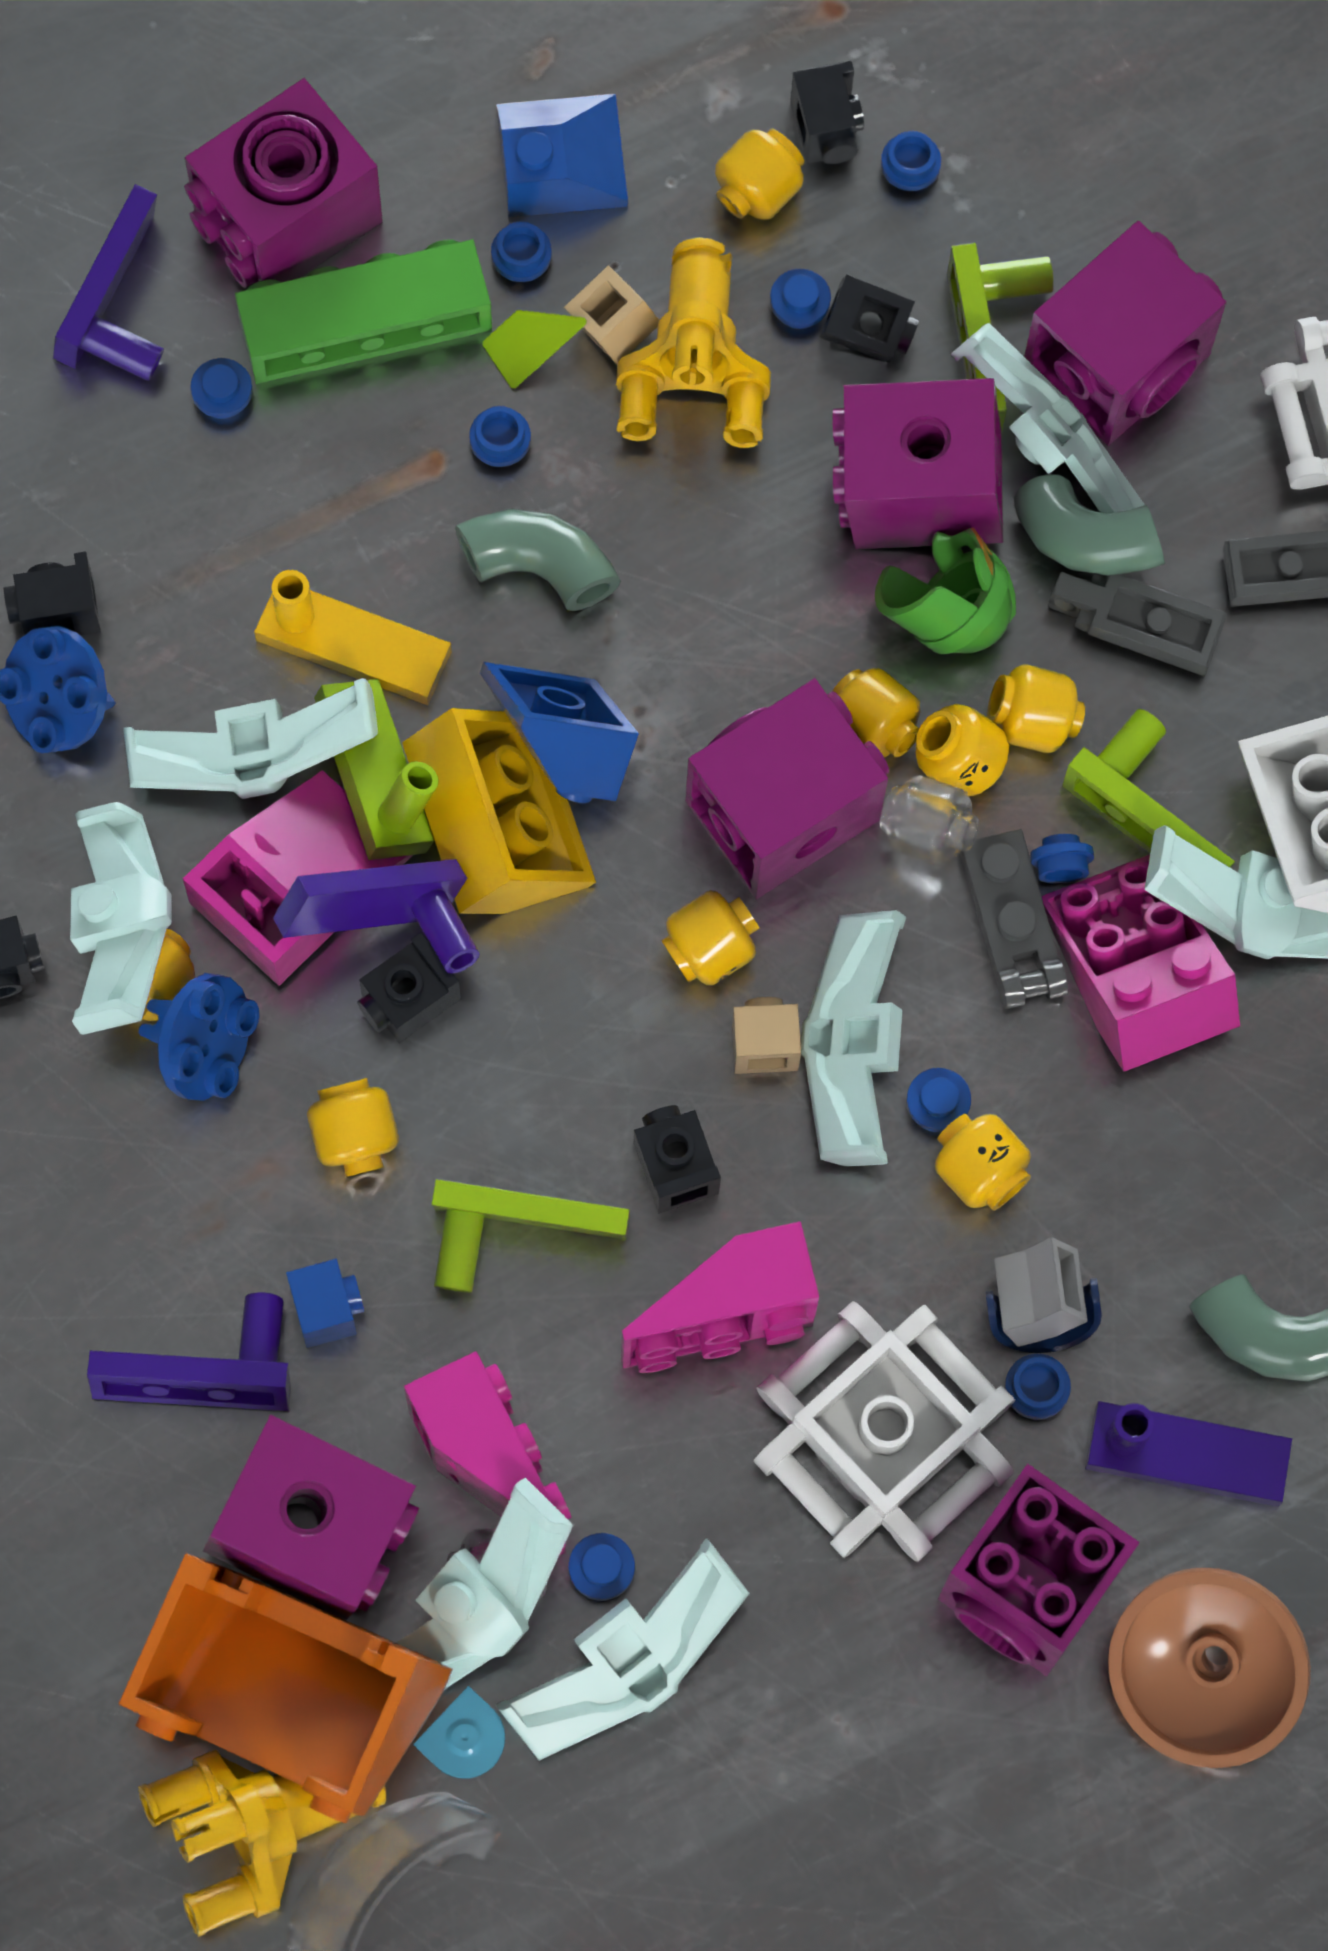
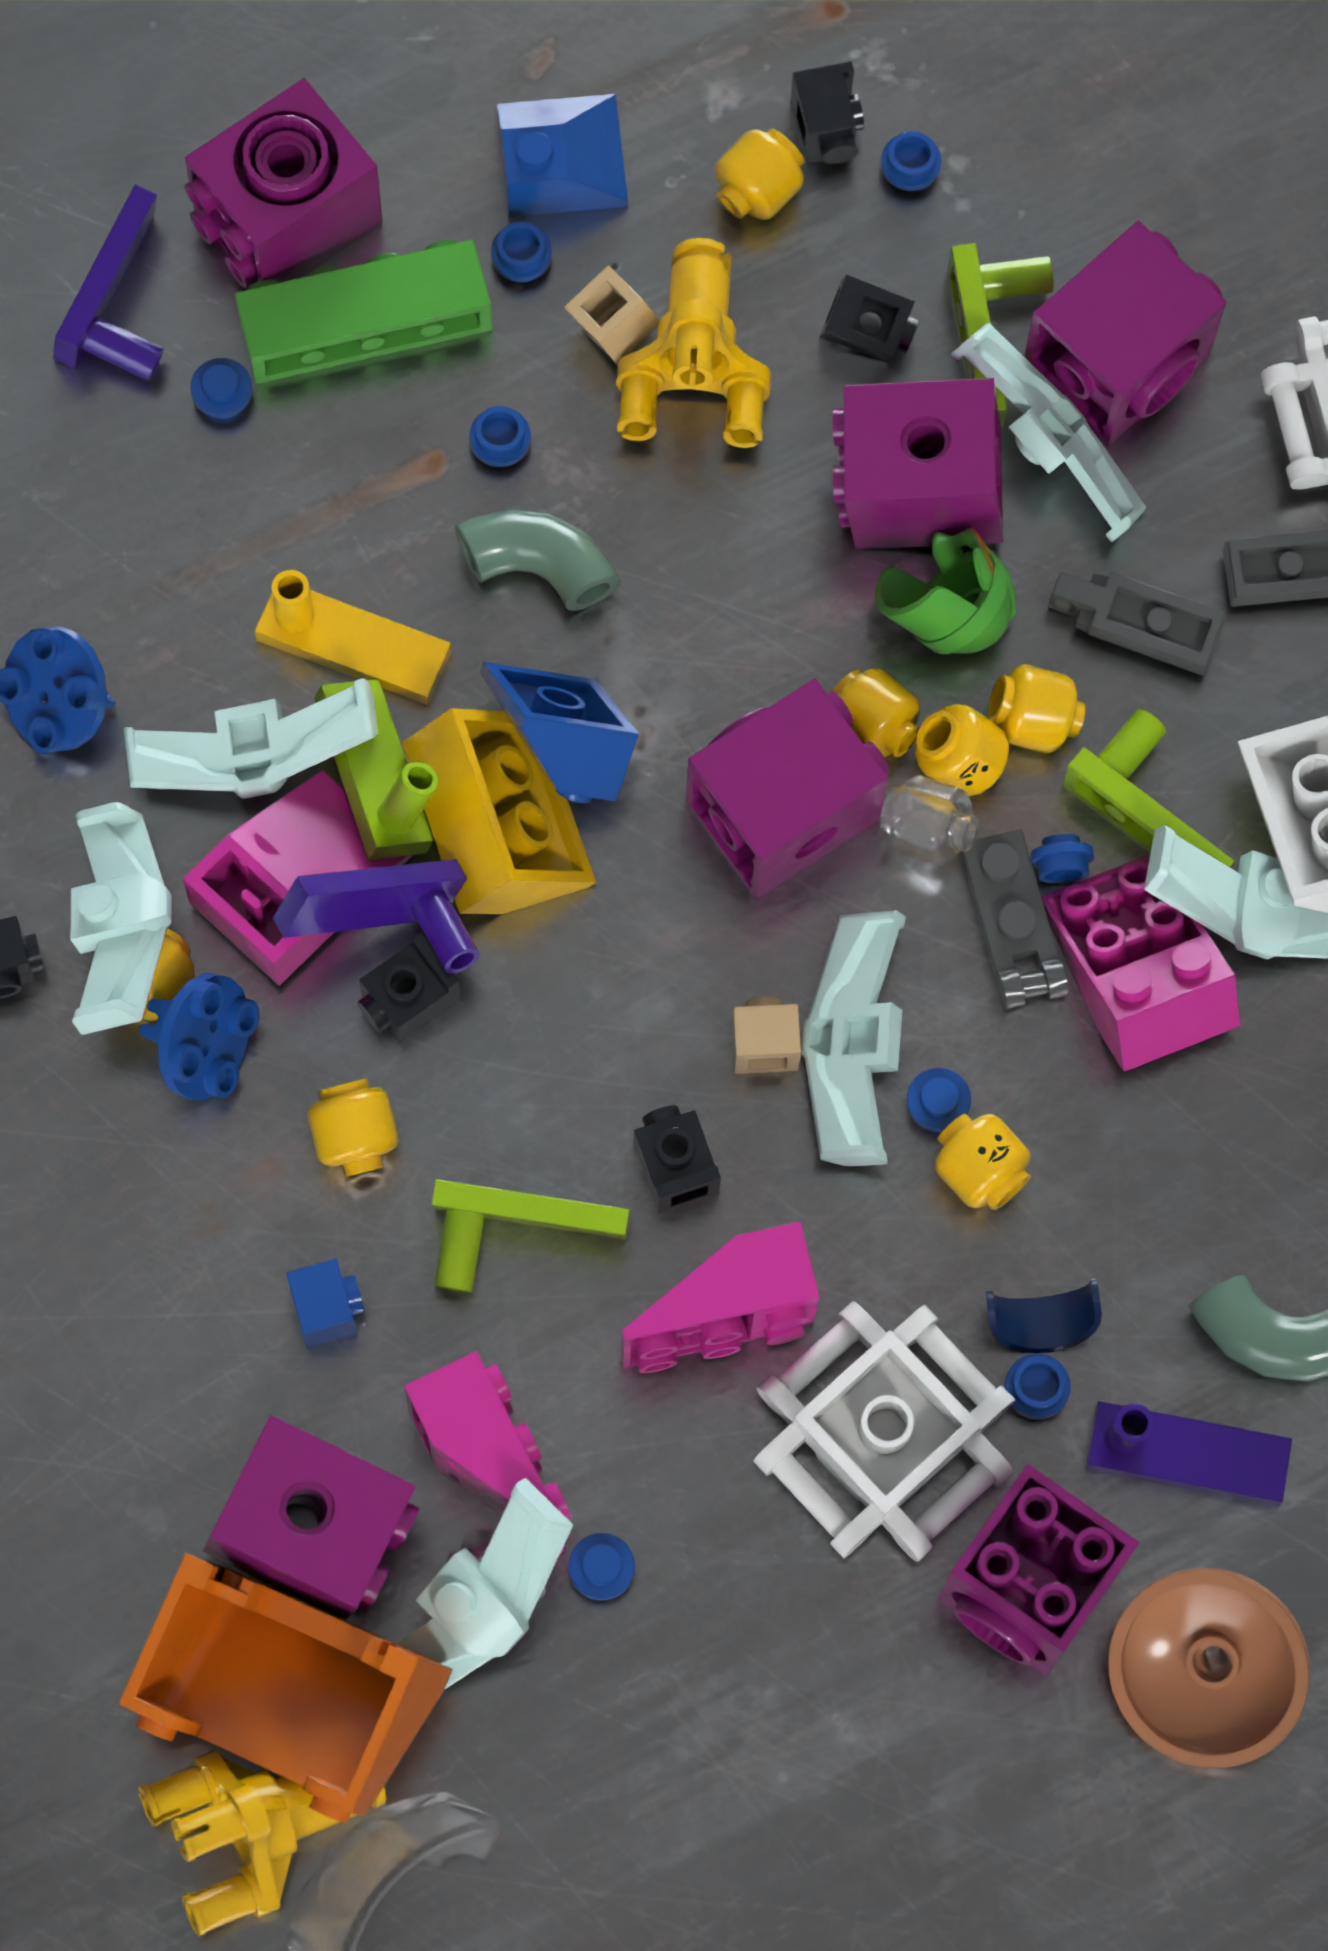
black brick [4,551,101,635] -> none
dark purple piece [87,1292,291,1411] -> none
medium azure piece [413,1686,505,1779] -> none
lime sticker [483,310,587,389] -> none
light aqua plate [496,1538,750,1761] -> none
yellow head [661,890,760,986] -> none
blue plate [770,269,831,329] -> none
light grey piece [994,1237,1088,1347] -> none
sand green cylinder [1014,474,1165,576] -> none

